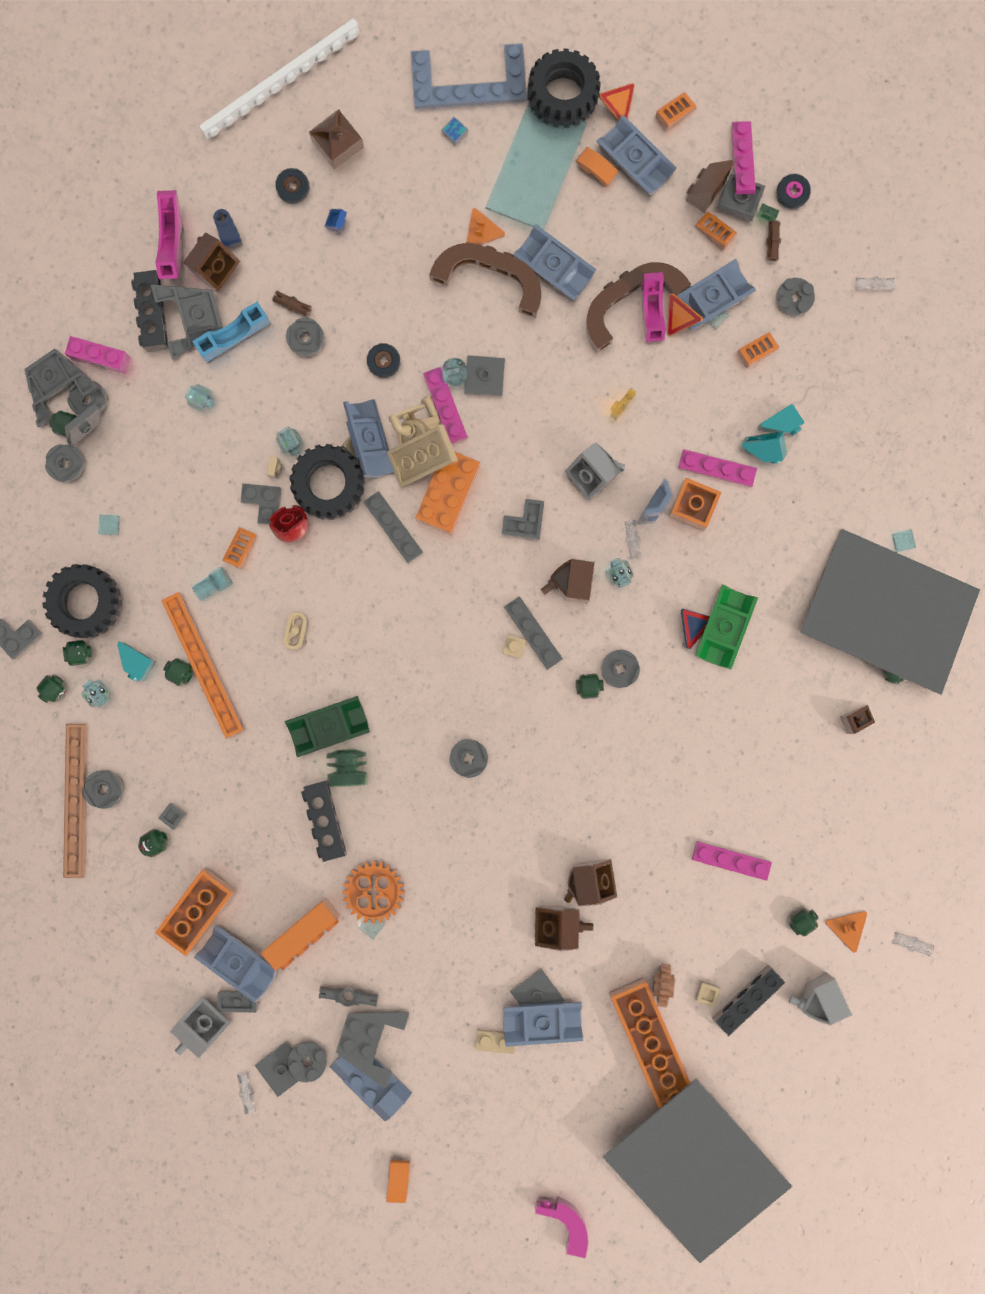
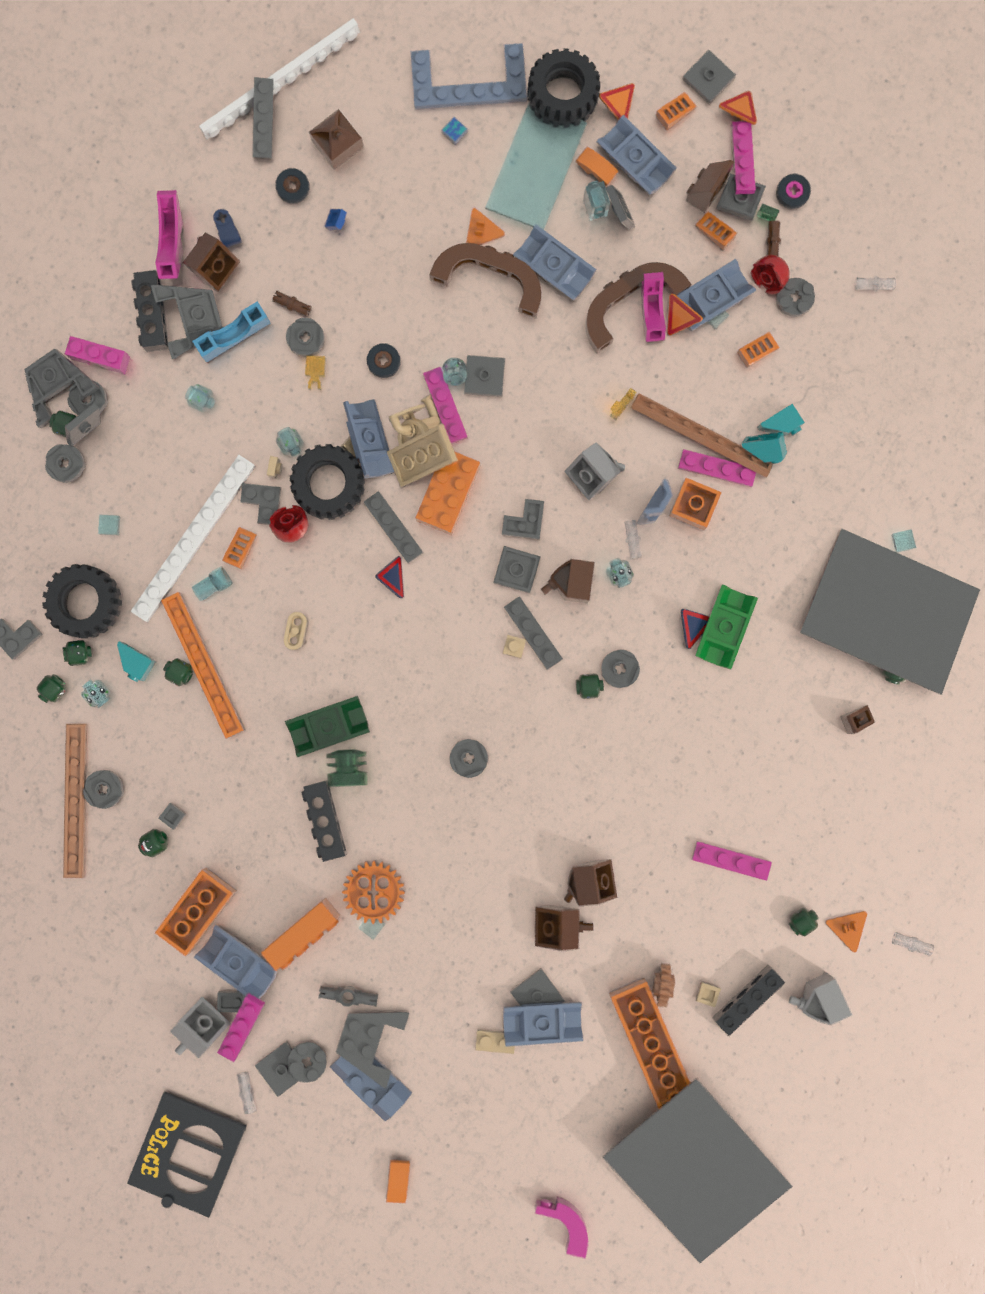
none -> black door [127,1091,247,1218]
none -> white plate [131,455,255,622]
none -> dark pink plate [217,993,265,1062]
none -> dark grey plate [252,77,274,159]
none -> clear yellow plate [305,356,326,390]
none -> piece [375,556,404,598]
none -> dark grey plate [493,546,541,594]
none -> clear light blue brick [583,181,610,221]
none -> dark grey plate [606,185,635,229]
none -> nougat tile [631,393,773,478]
none -> dark grey plate [682,50,736,104]
none -> piece [719,91,757,125]
none -> red cylinder [751,254,790,294]

